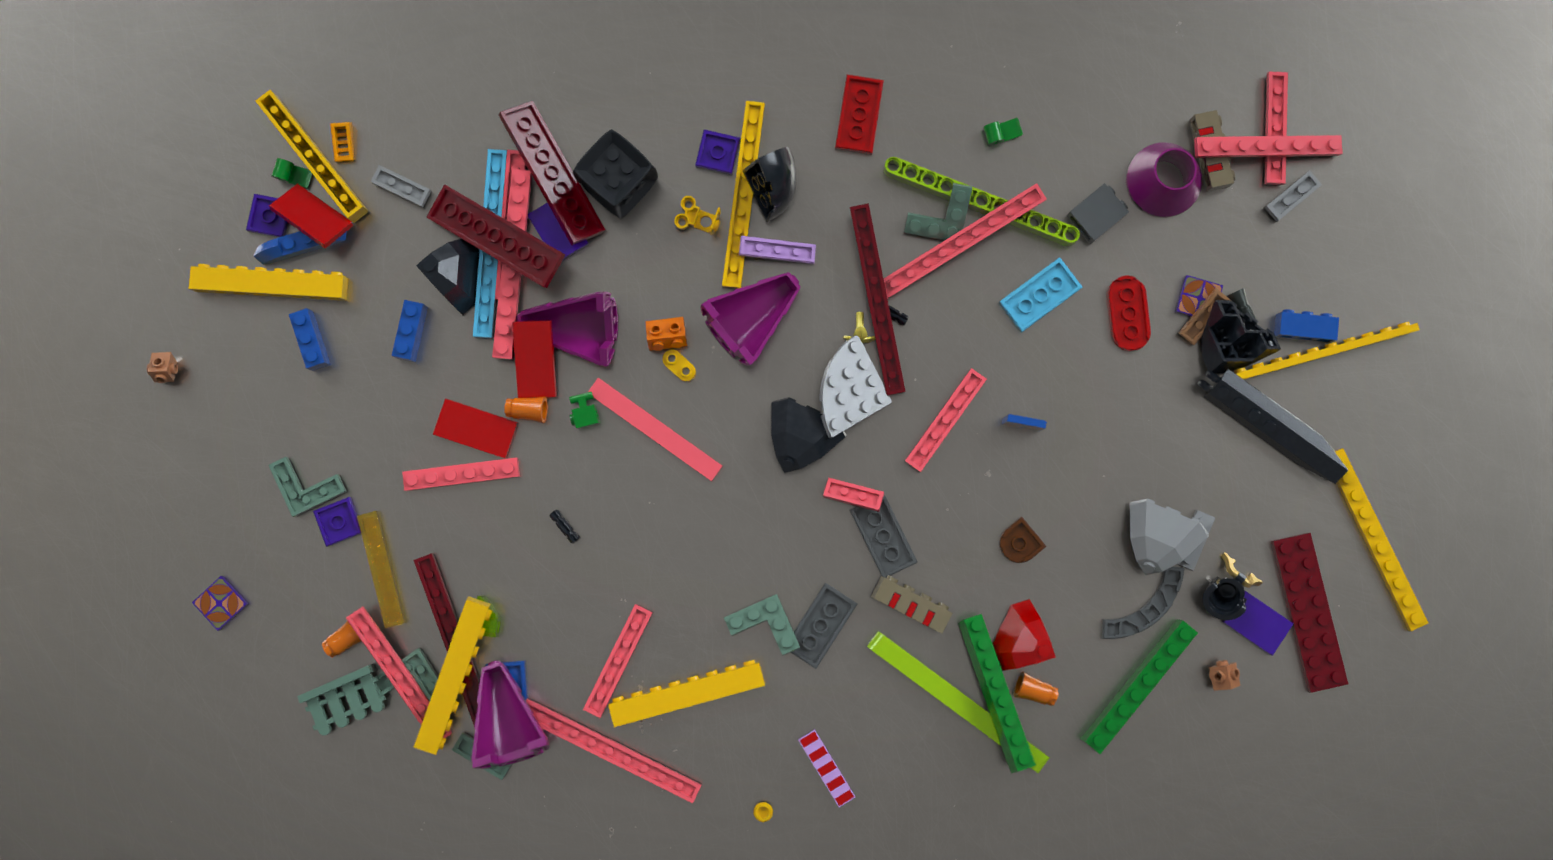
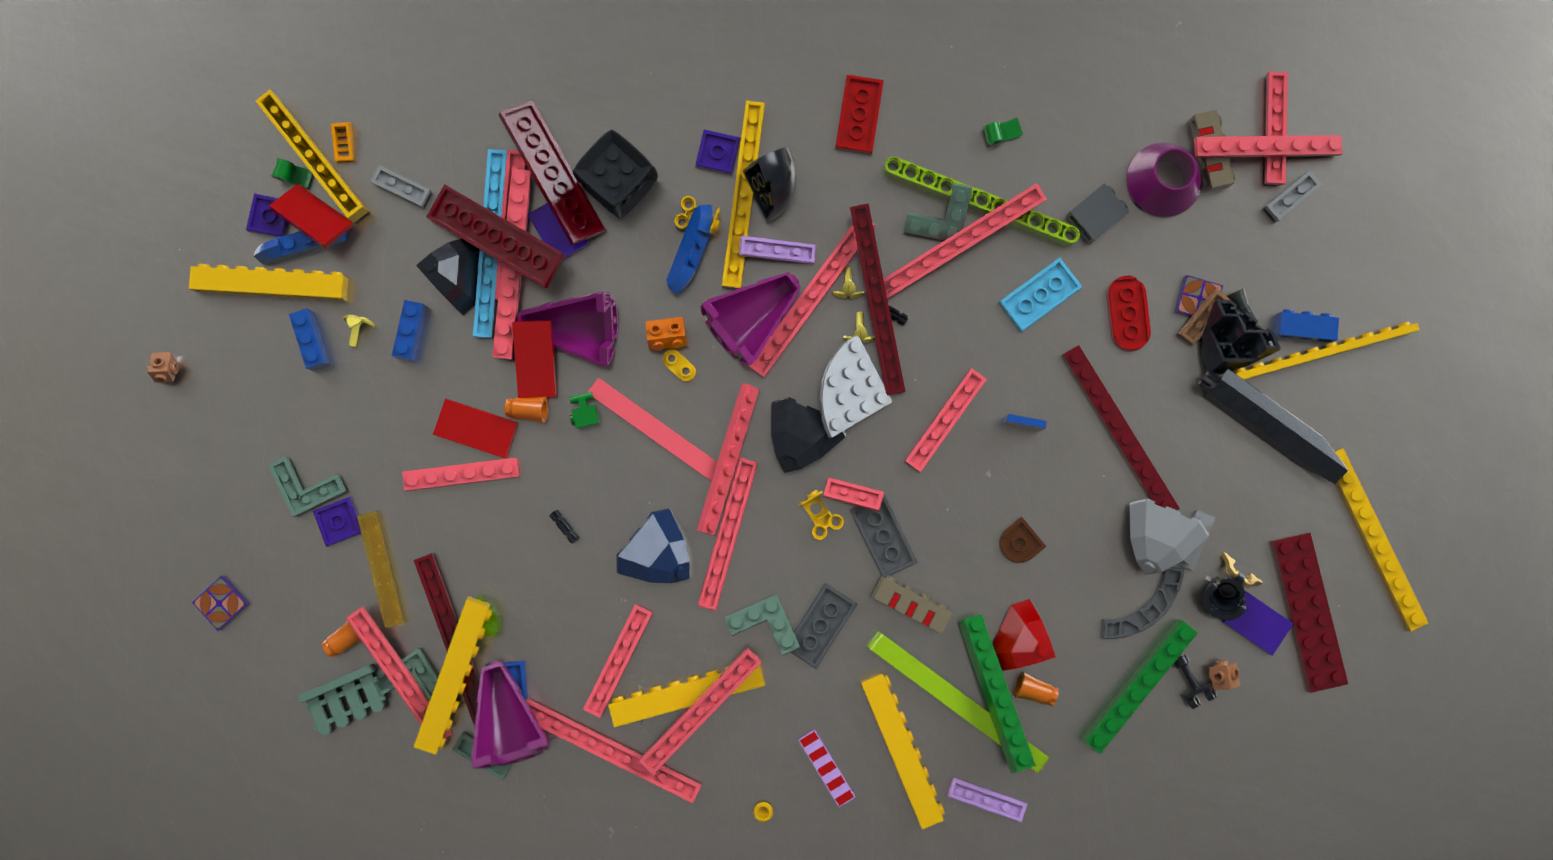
none -> light yellow plant [343,315,375,347]
none -> dark blue brick [616,508,690,583]
none -> coral plate [639,647,762,775]
none -> blue brick [666,204,713,295]
none -> coral plate [697,383,760,536]
none -> coral tile [697,457,758,611]
none -> coral plate [749,222,876,378]
none -> yellow piece [799,490,844,540]
none -> light yellow plant [832,267,865,299]
none -> yellow brick [860,672,945,830]
none -> lavender tile [947,777,1027,823]
none -> dark red plate [1061,345,1180,510]
none -> black bar [1174,654,1218,709]

